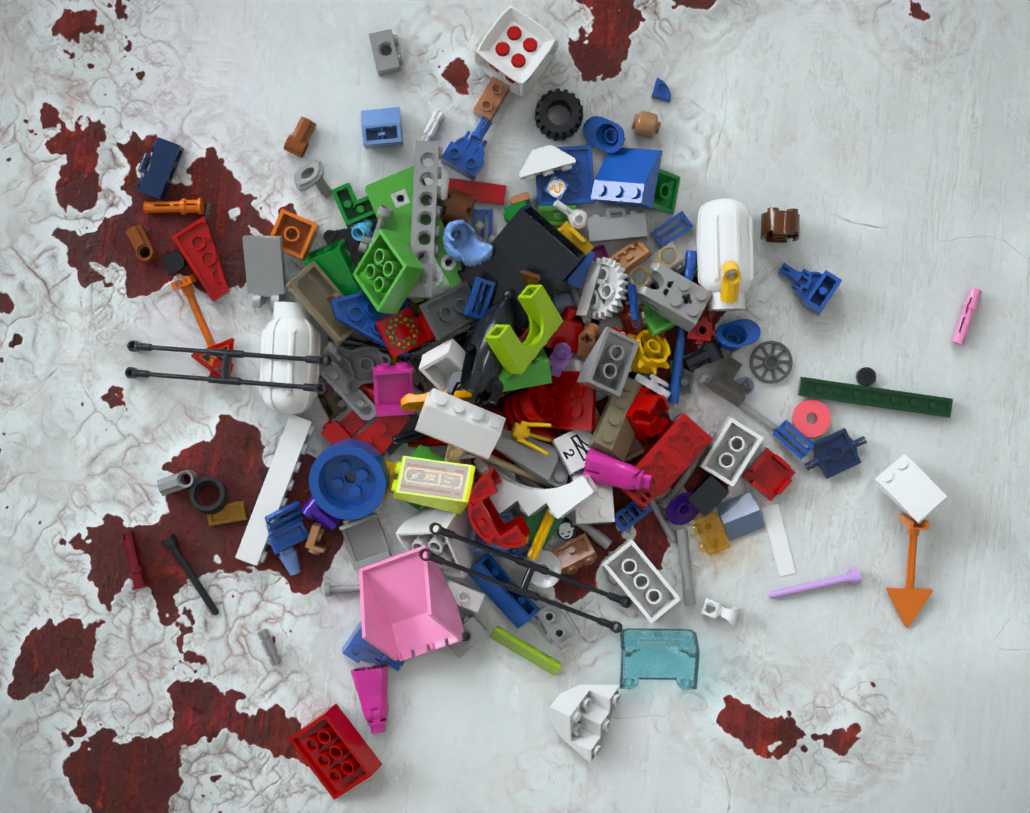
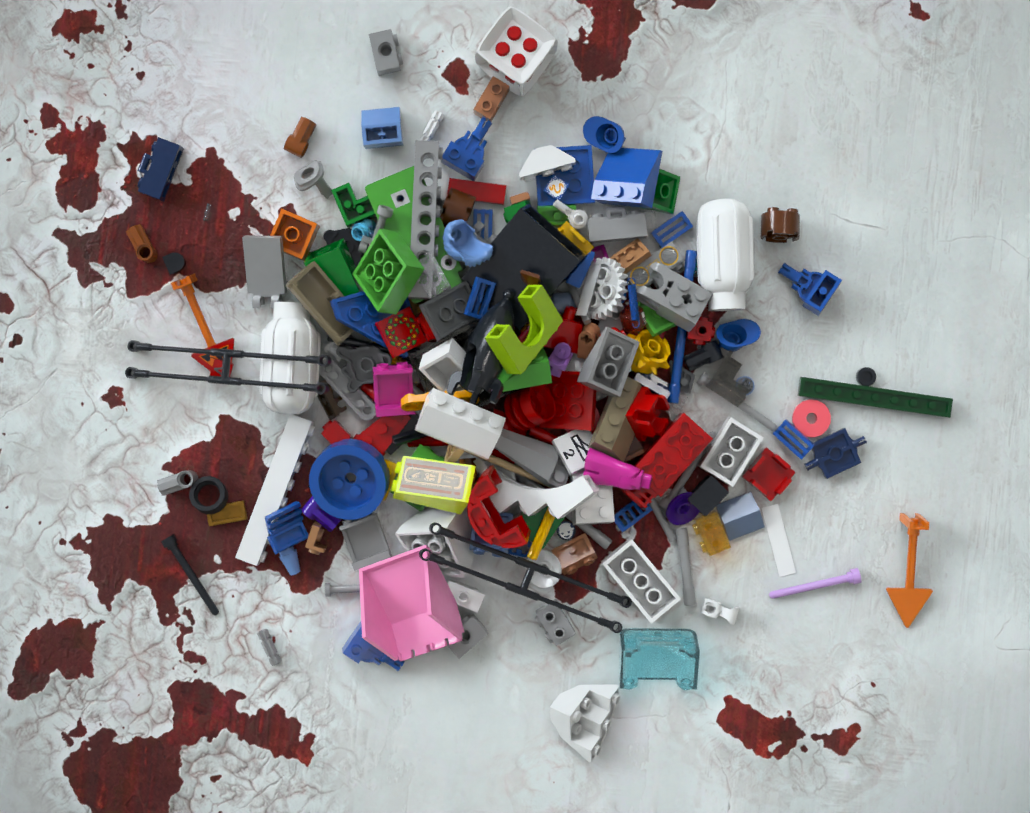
dark red pin [122,531,150,590] -> none
orange pin [143,198,204,215] -> none
red wing [172,216,230,302] -> none
red slope [288,703,382,800] -> none
red tile [339,410,367,437] -> none
dark pink piece [351,664,389,733] -> none
blue brick [468,553,540,629] -> none
lime slope [490,625,562,675] -> none
yellow plant [511,421,551,456] -> none
black tyre [535,88,583,141] -> none
medium nougat head [632,111,661,138] -> none
blue tile [651,78,671,103] -> none
yellow piece [720,260,741,303] -> none
dark grey wheel [750,341,793,384] -> none
white slope [875,455,948,524] -> none
bright pink pin [951,287,982,345] -> none

